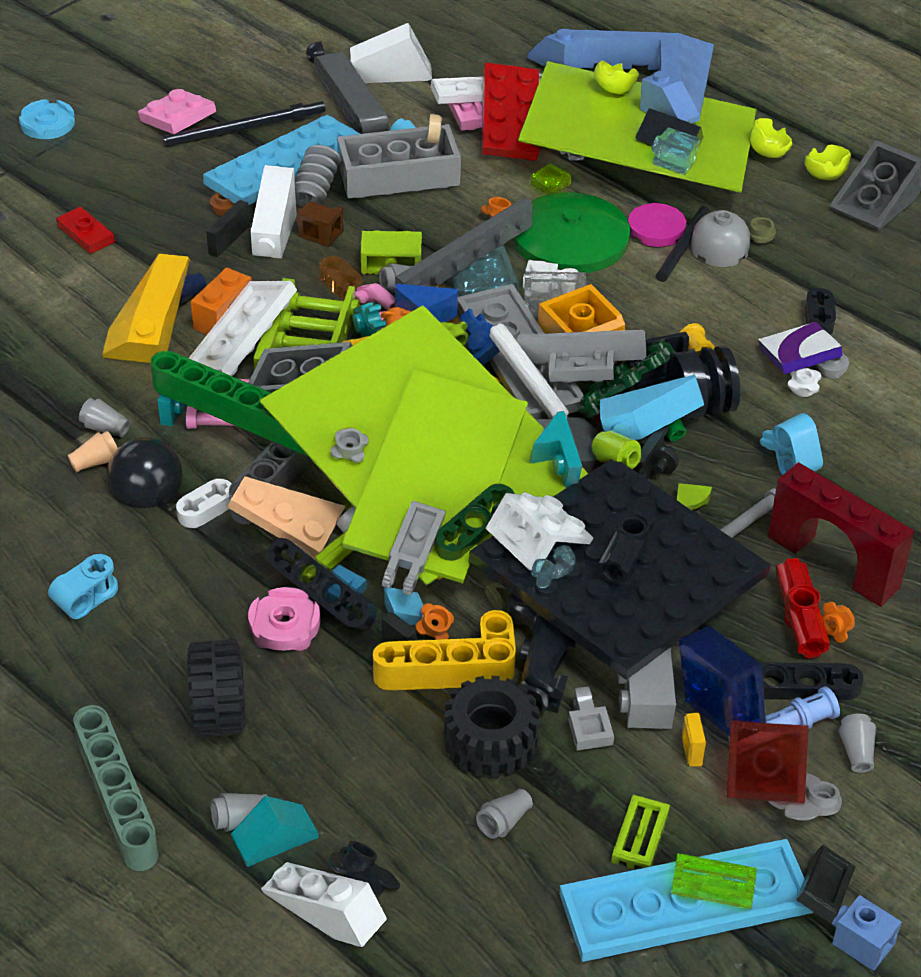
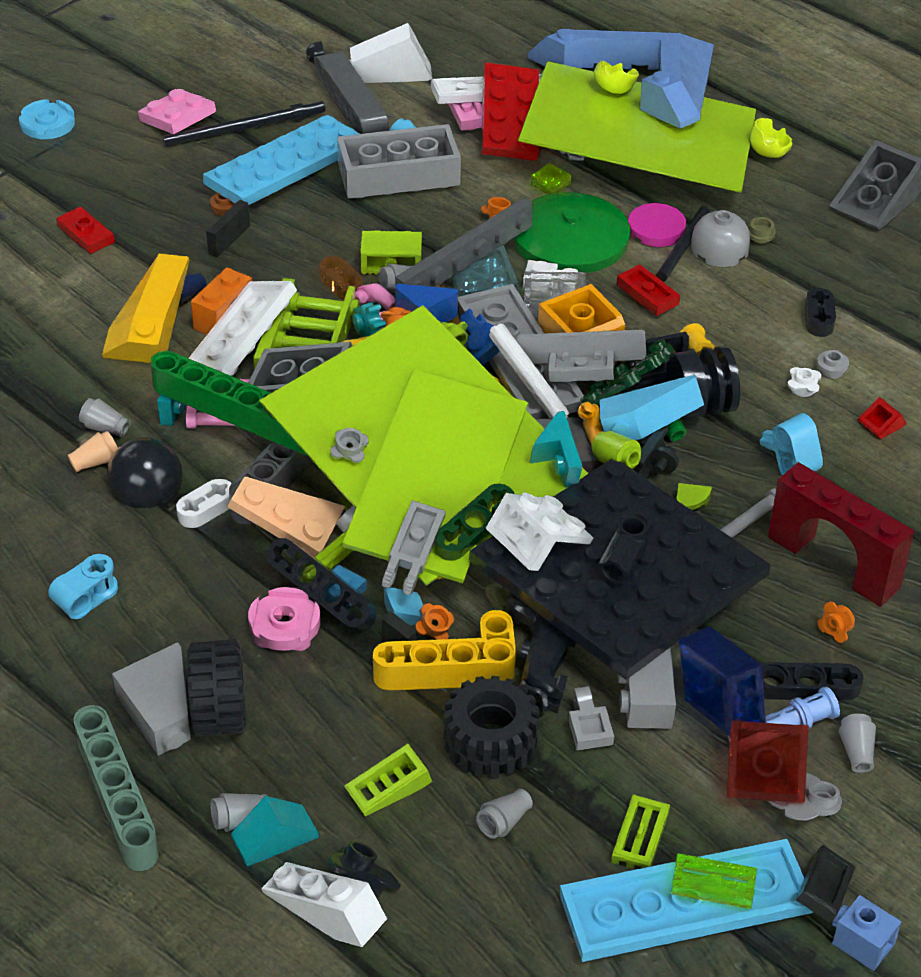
white slope [251,165,296,258] -> none
light grey piece [294,145,341,207] -> none
reddish brown brick [296,201,344,247] -> none
tan tile [427,114,442,144] -> none
clear light blue arm [531,545,576,588] -> none
black panel [636,108,704,159] -> none
clear light blue brick [652,127,700,175] -> none
yellow tile [681,713,706,767] -> none
tile [758,322,843,374] -> none
red piece [775,558,830,658] -> none
neon yellow hair [804,145,851,180] -> none
none -> light grey slope [112,642,191,756]
none -> lime slope [344,744,433,817]
none -> light orange arm [578,402,603,445]
none -> red plate [616,264,680,316]
none -> red slope [857,396,907,439]

